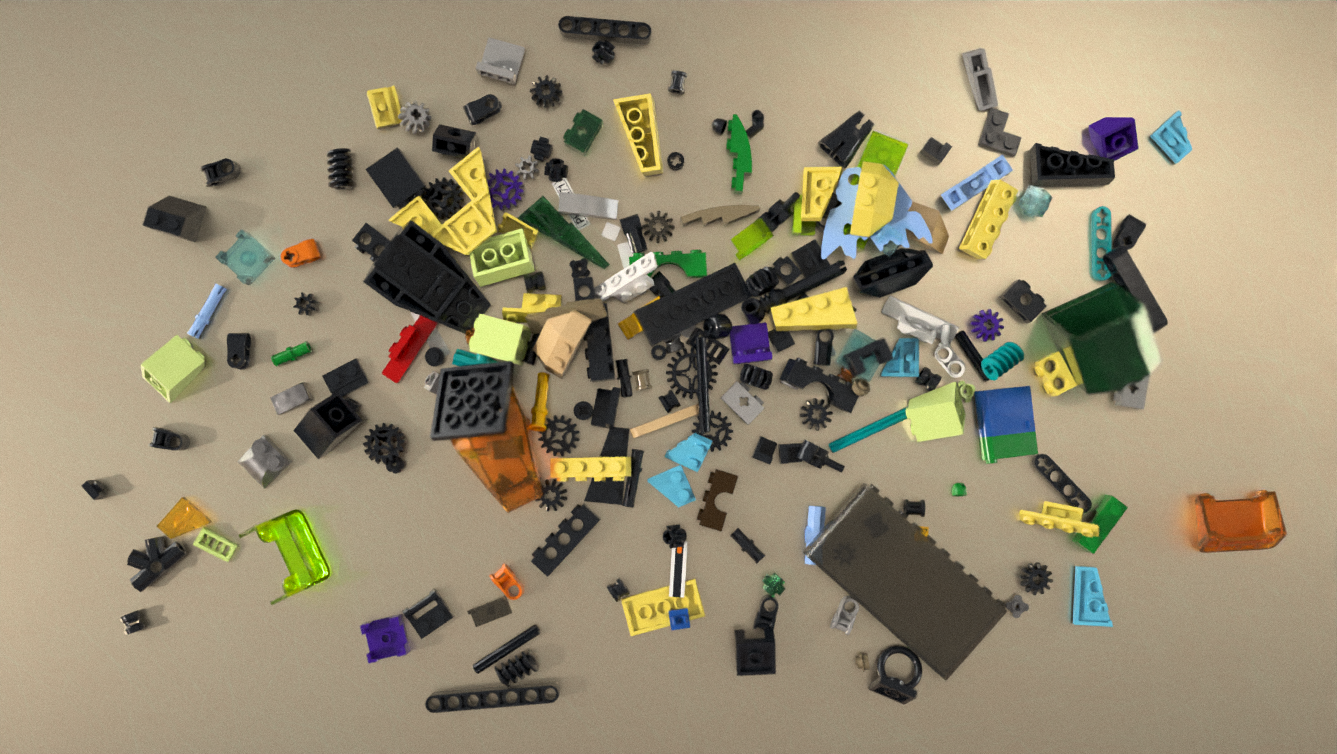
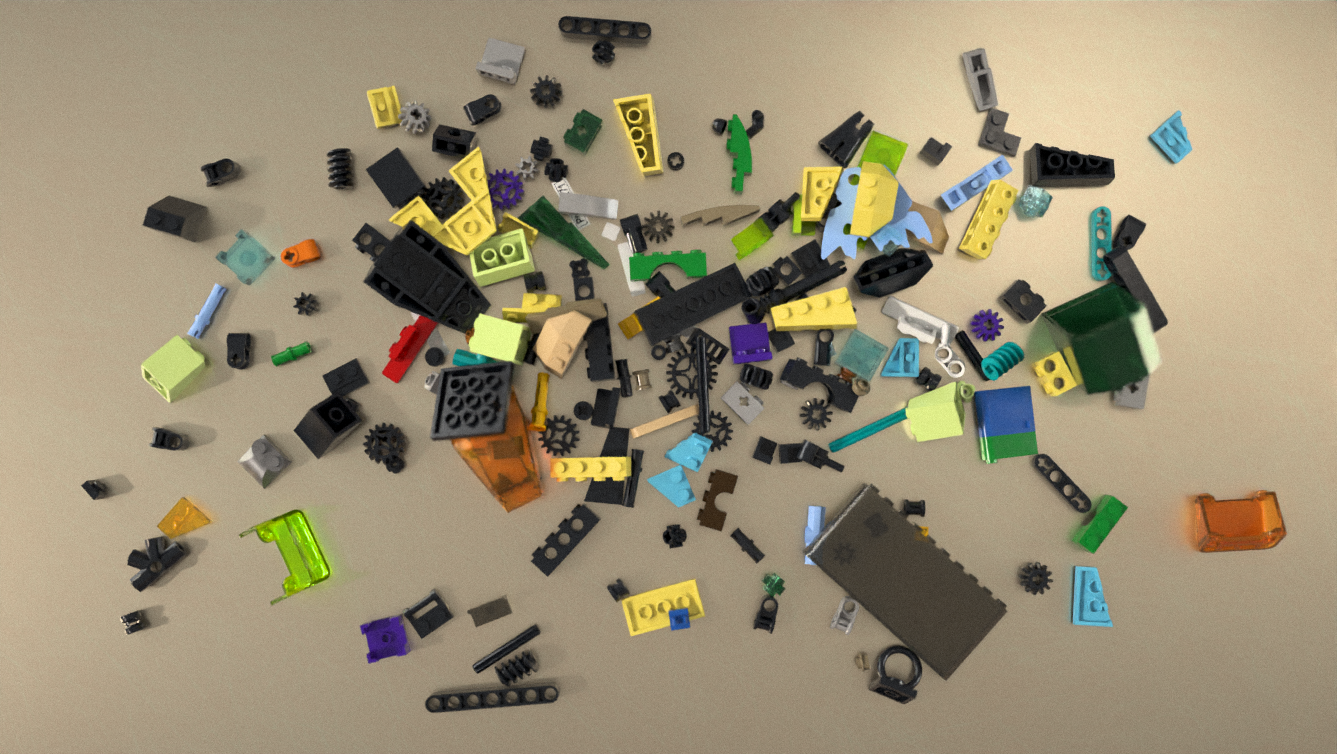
yellowish green slope [193,526,238,562] -> none
slope [270,382,313,415] -> none
orange piece [489,563,525,600] -> none
black gear [535,479,567,511] -> none
white bracket [594,252,657,304] -> none
black bush [668,70,688,94] -> none
sticker [669,541,688,597] -> none
black head [703,314,732,339] -> none
black panel [735,628,776,676] -> none
black panel [843,338,894,377] -> none
green hinge [952,482,967,497] -> none
flat silver plate [1005,595,1029,618] -> none
light yellow bracket [1019,501,1099,537] -> none
dark purple slope [1088,117,1139,161] -> none

